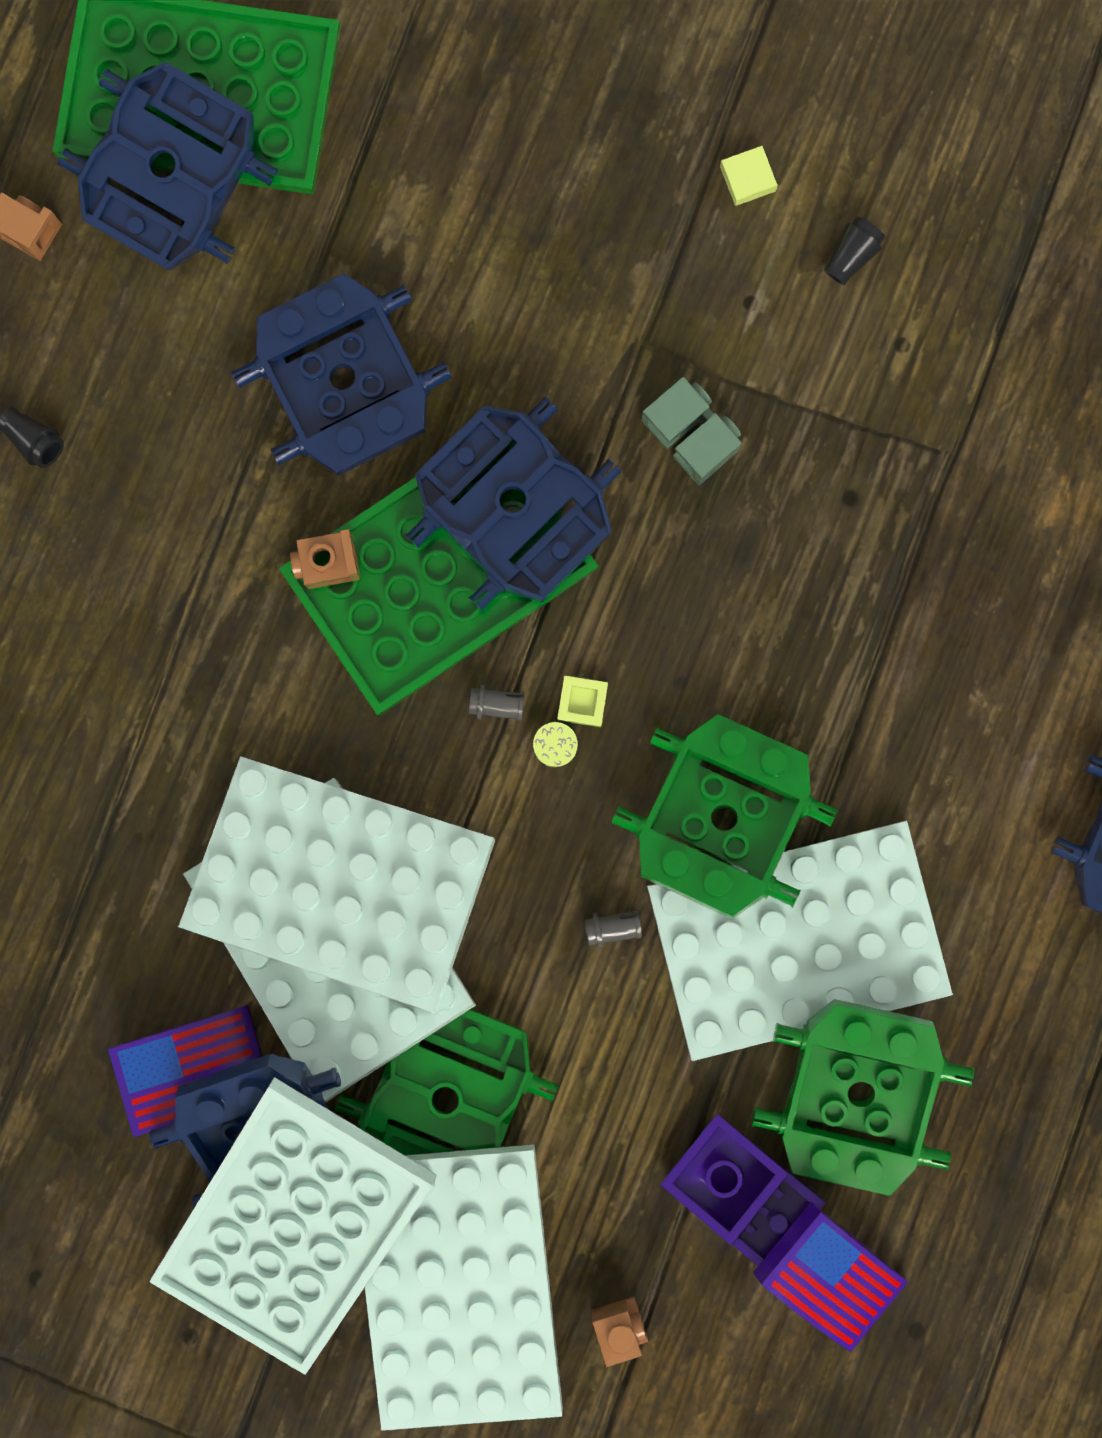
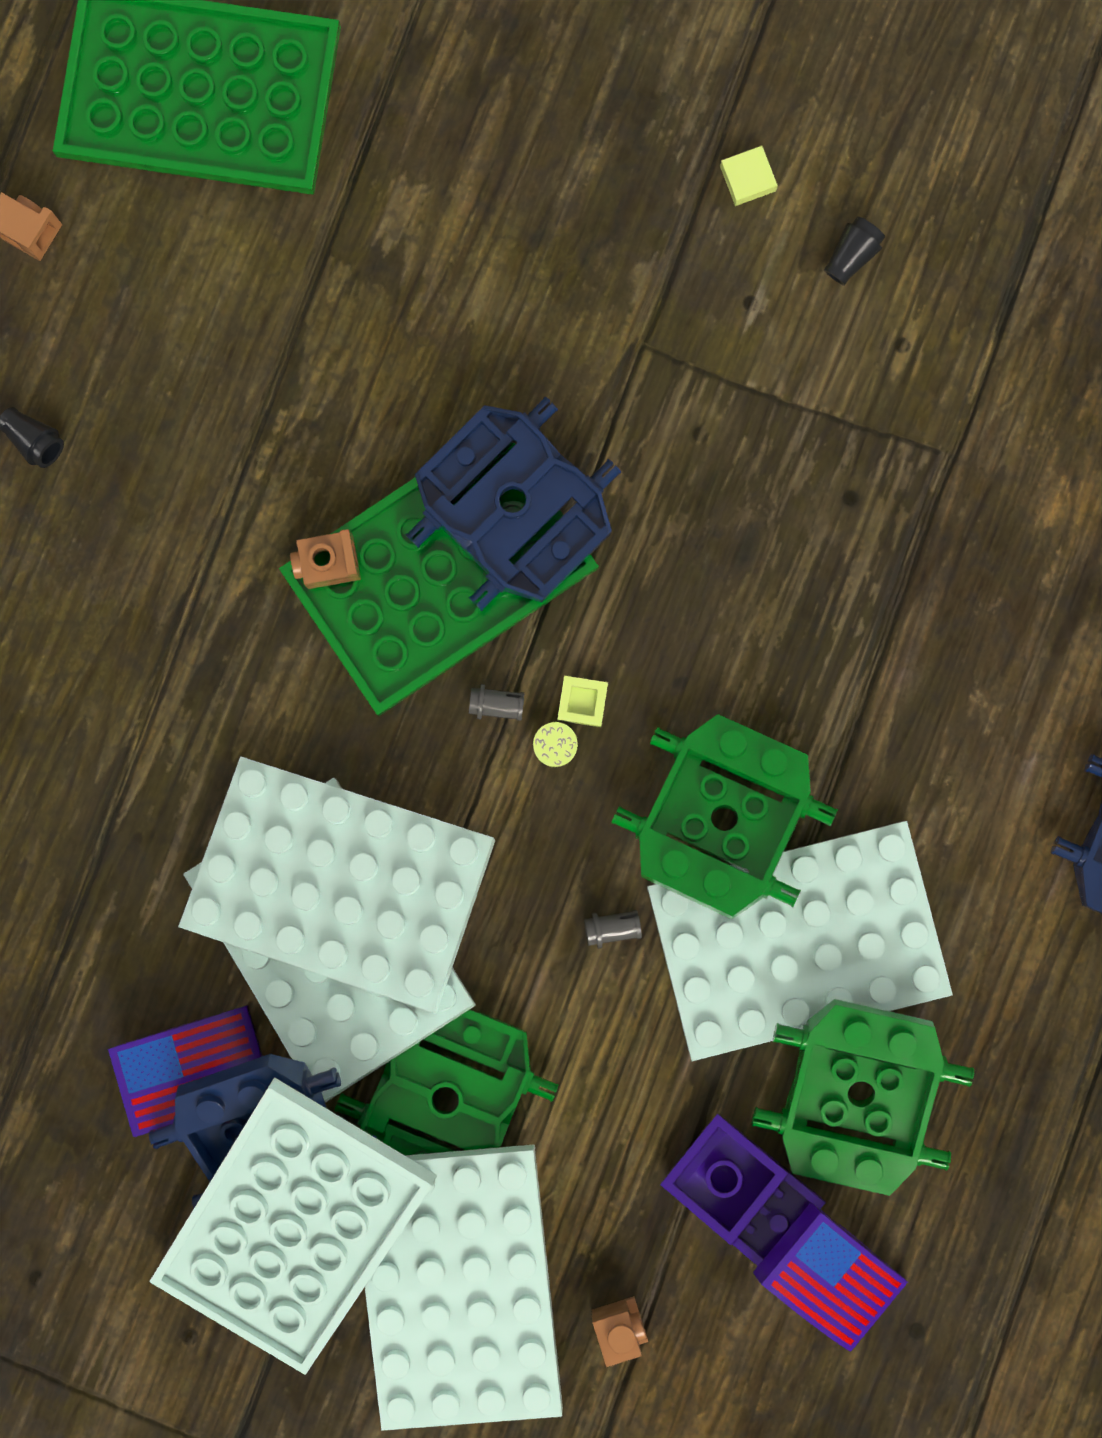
dark blue piece [57,62,278,271] -> none
dark blue piece [231,273,452,476] -> none
sand green piece [641,377,742,486] -> none

